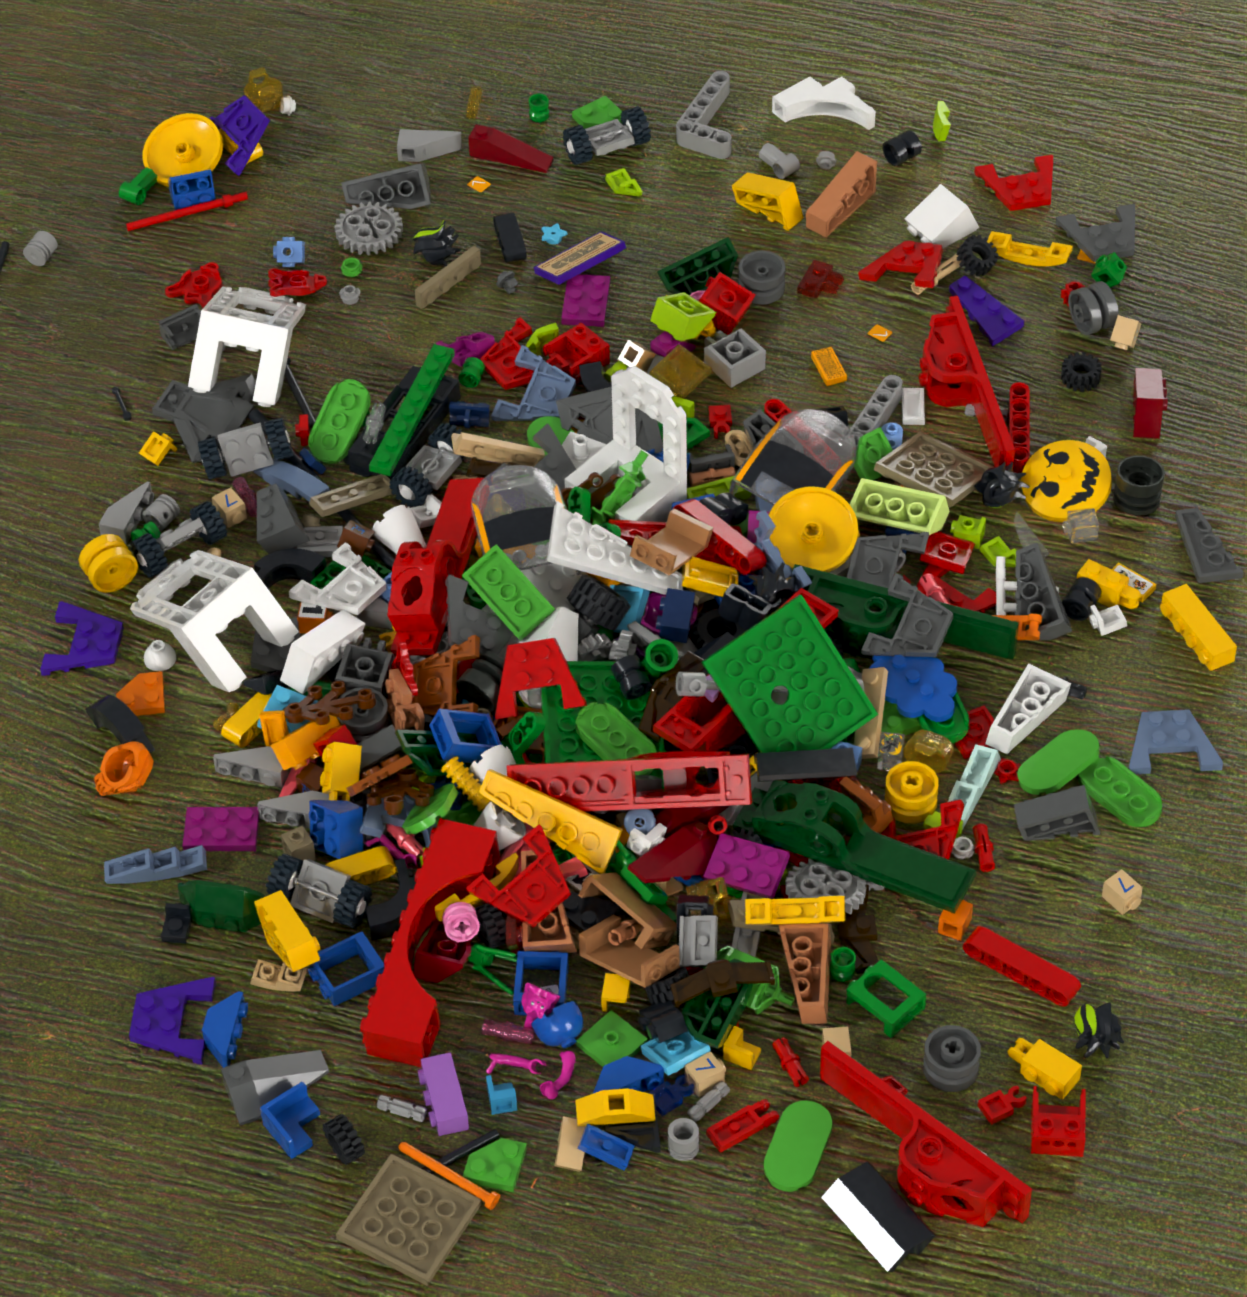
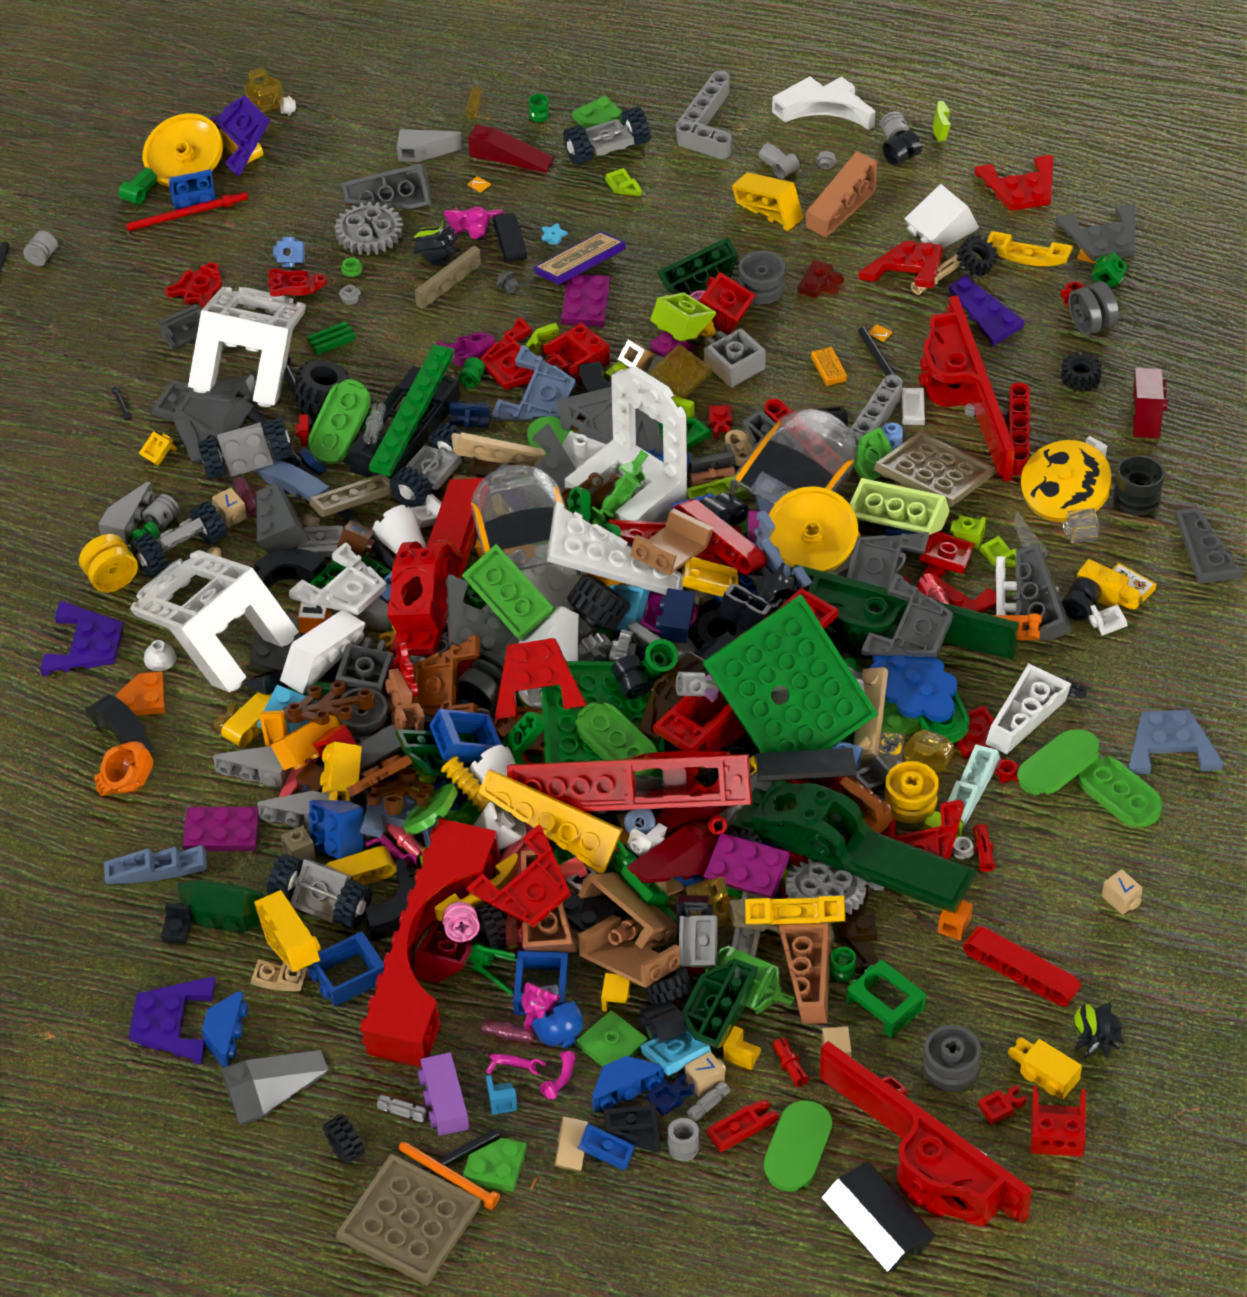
blue panel [260,1082,320,1159] -> none
yellow slope [575,1088,655,1127] -> none
dark brown plate [670,959,775,1008] -> none
black hair [974,462,1030,508] -> none
dark grey wedge [1014,785,1101,841] -> none
tan brick [1110,315,1141,351] -> none
yellow brick [1160,584,1237,671] -> none
none -> black tyre [293,359,351,415]
none -> green tile [307,321,356,355]
none -> dark pink animal [444,206,504,239]
none -> dark grey bracket [851,756,890,792]
none -> black bar [858,327,895,376]
none -> light grey piece [880,111,910,140]

